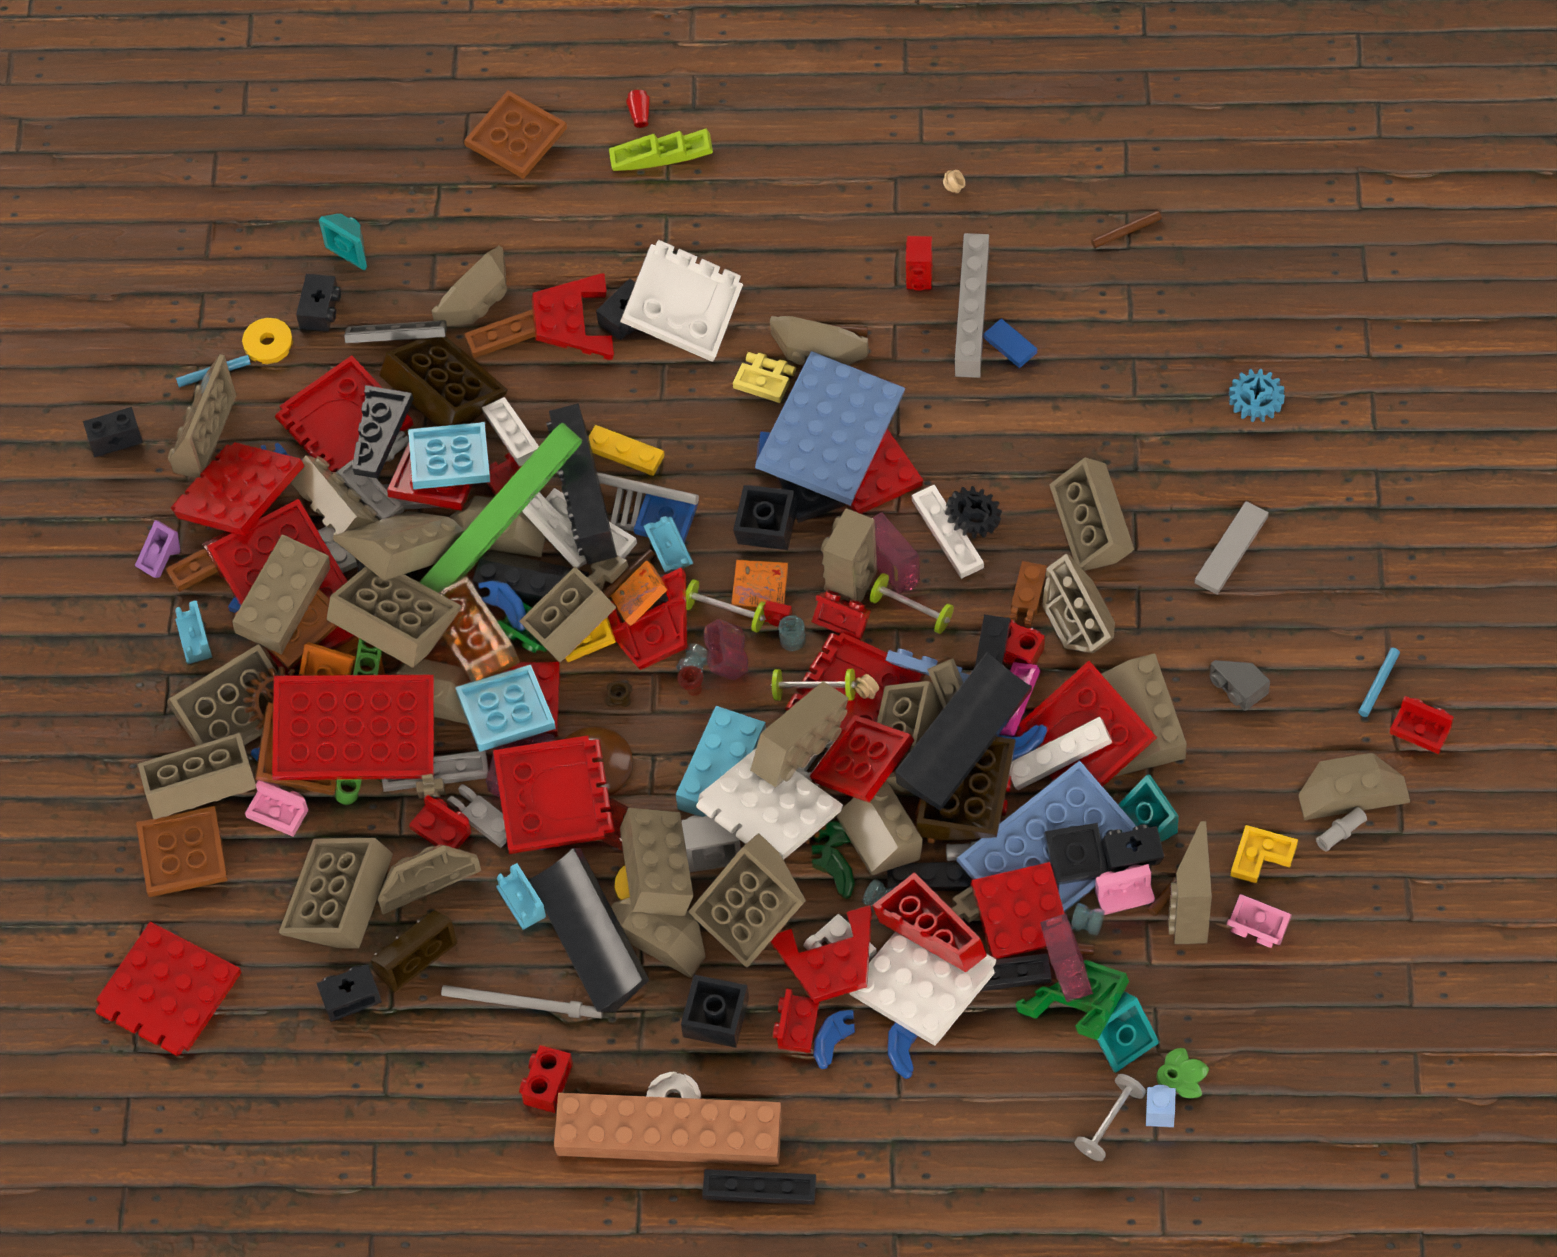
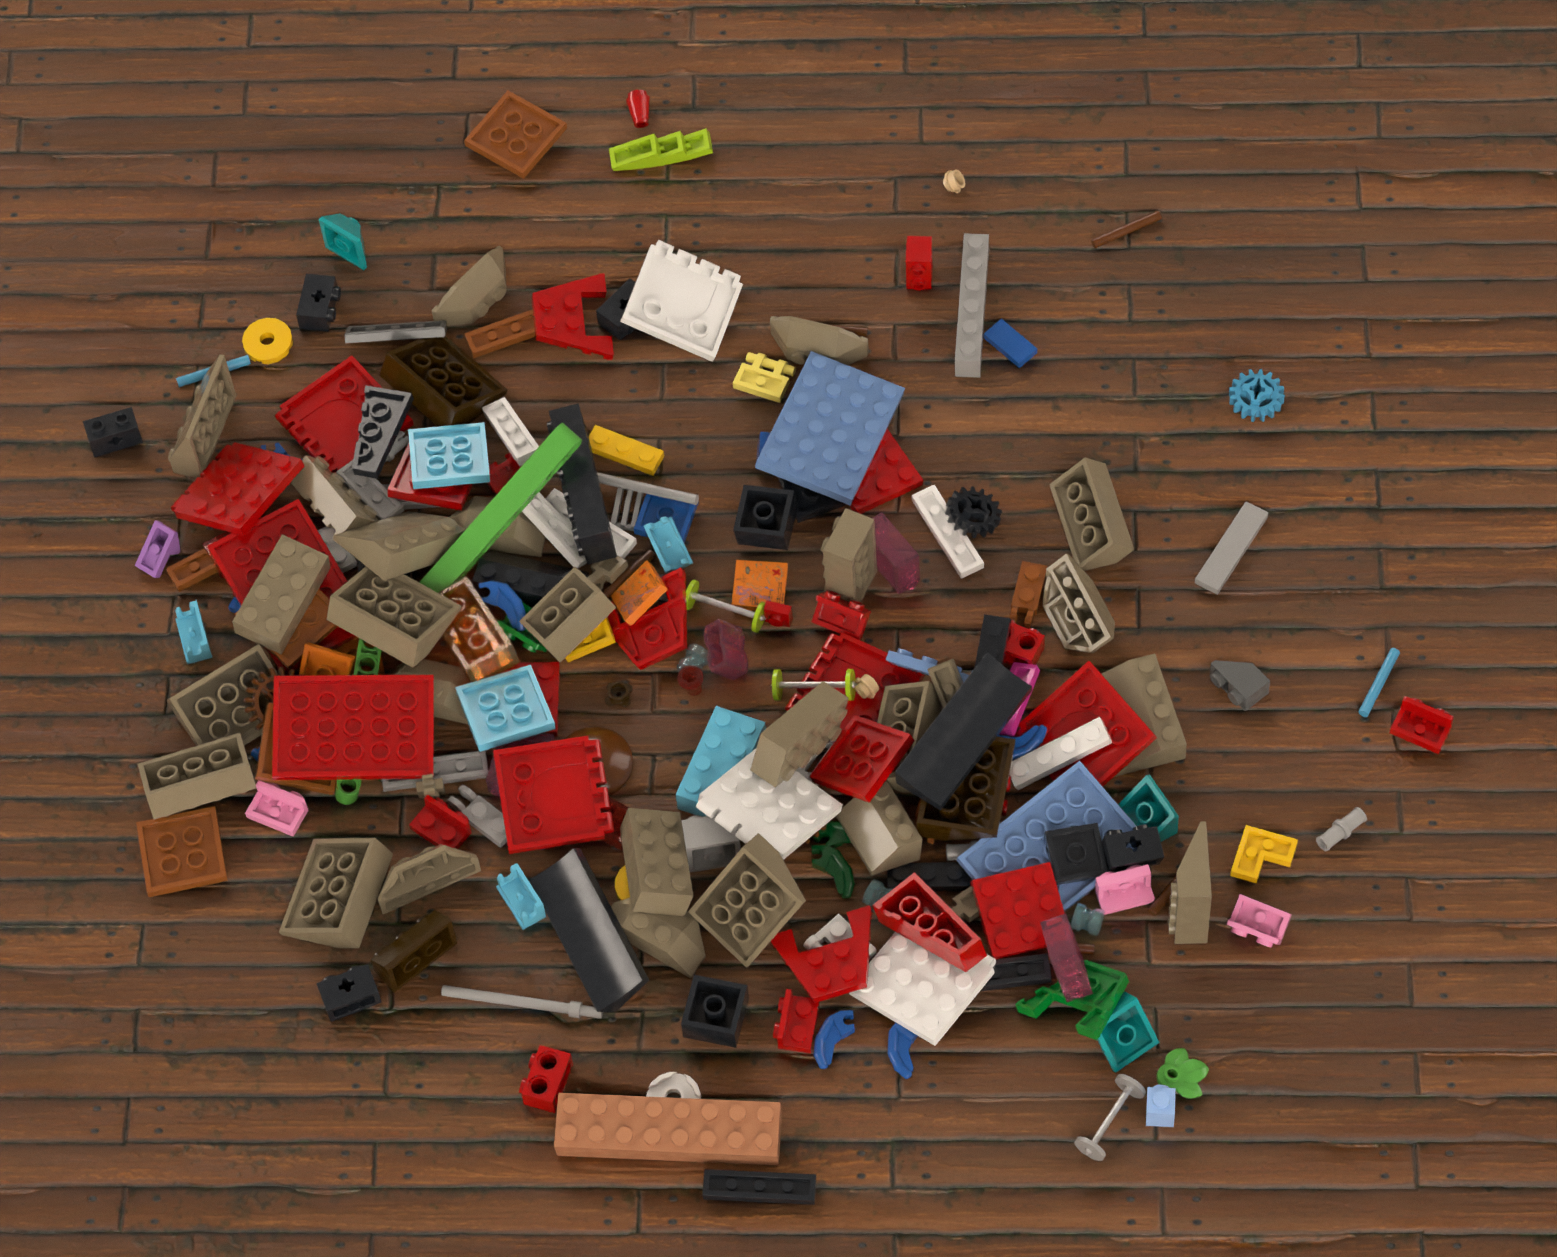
red hinge [95,922,242,1057] -> none
clear light blue wheel [778,615,806,651] -> none
axle [870,573,954,634] -> none
dark tan wedge [1298,753,1410,820] -> none

